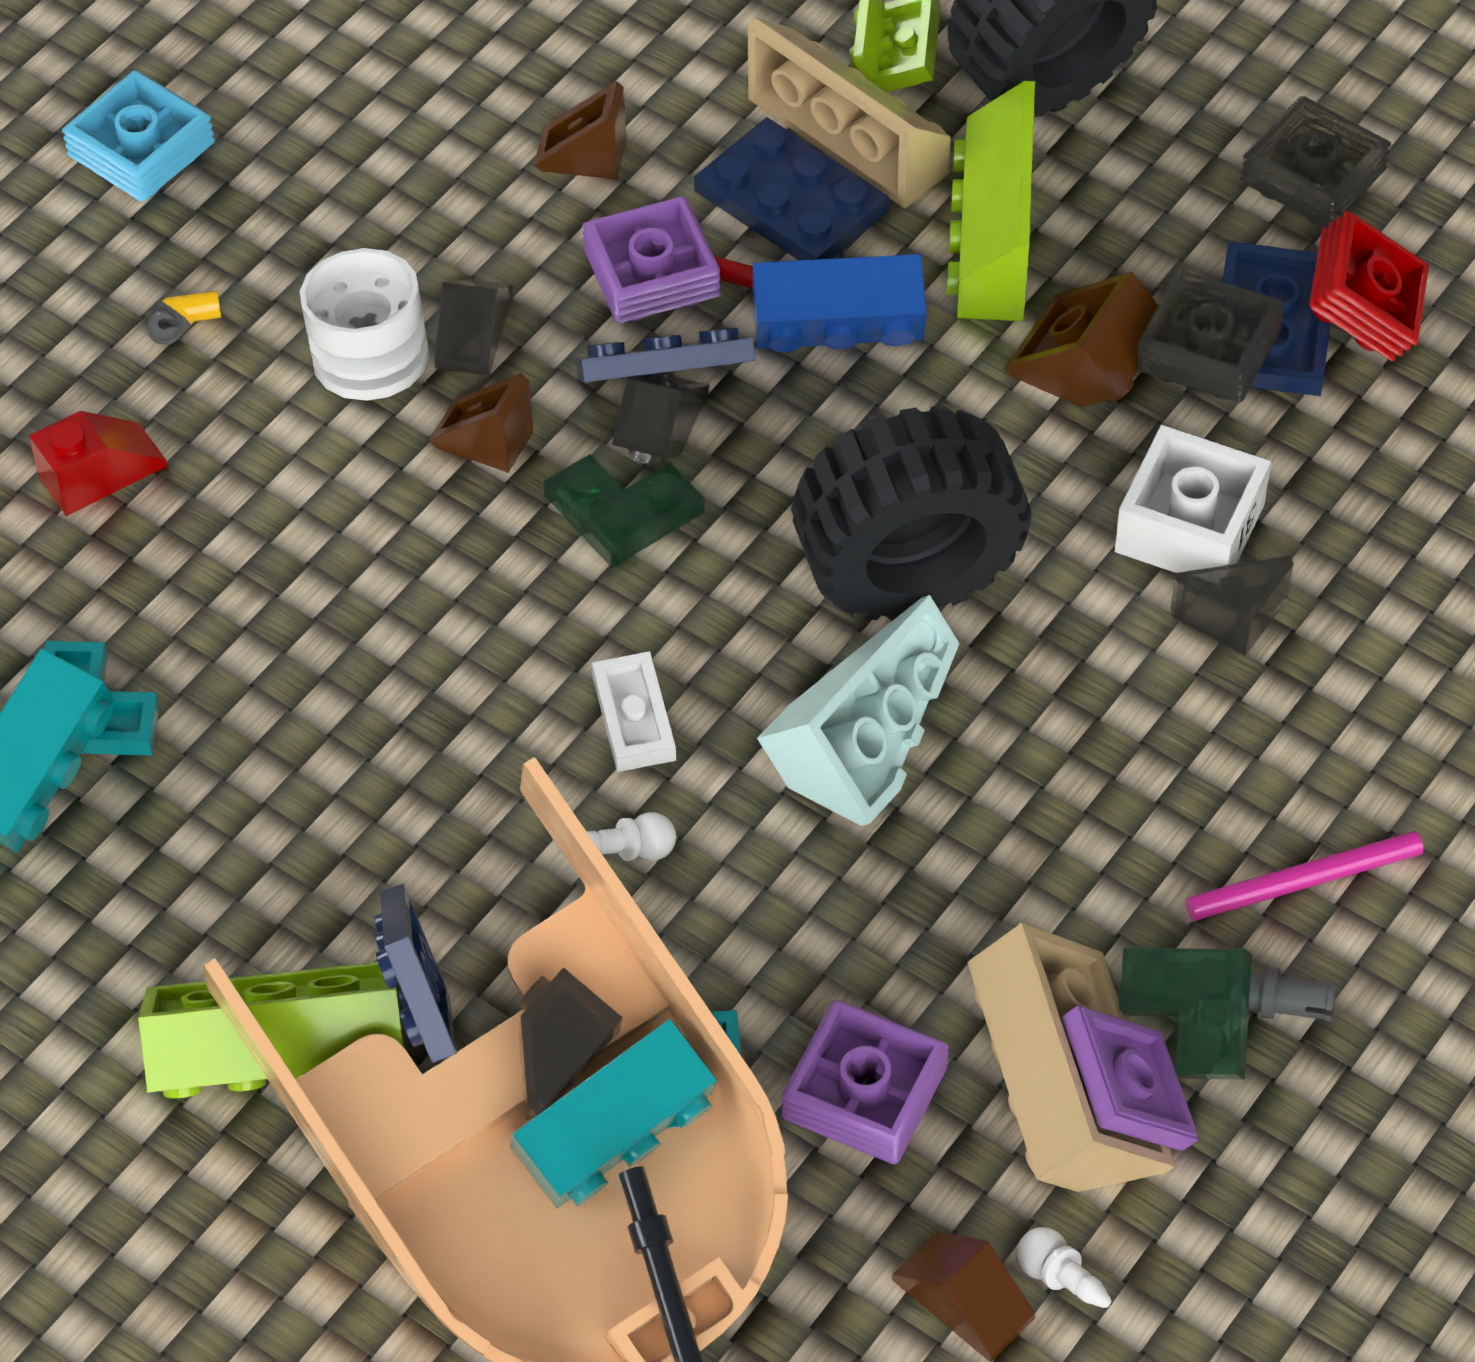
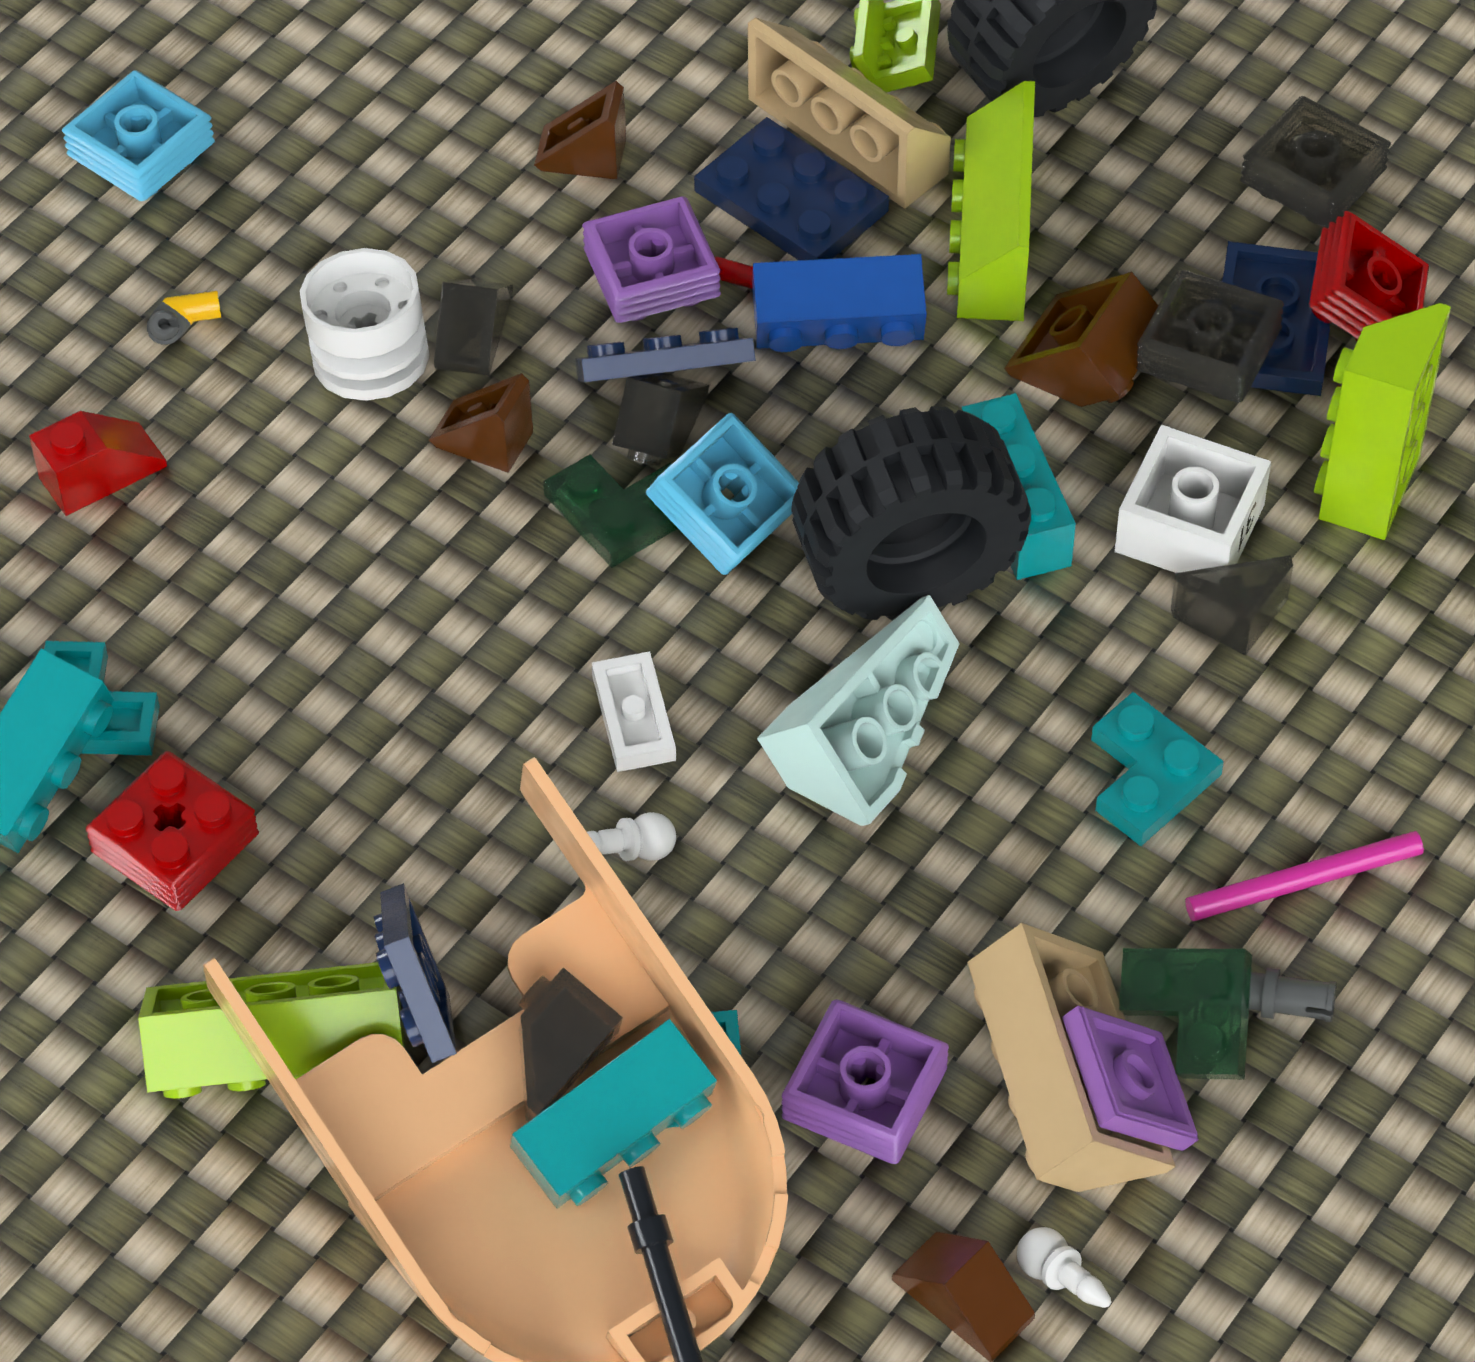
none -> red brick [86,751,259,911]
none -> medium azure brick [646,413,799,575]
none -> teal brick [961,393,1076,580]
none -> teal plate [1091,692,1224,846]
none -> lime slope [1314,303,1451,540]

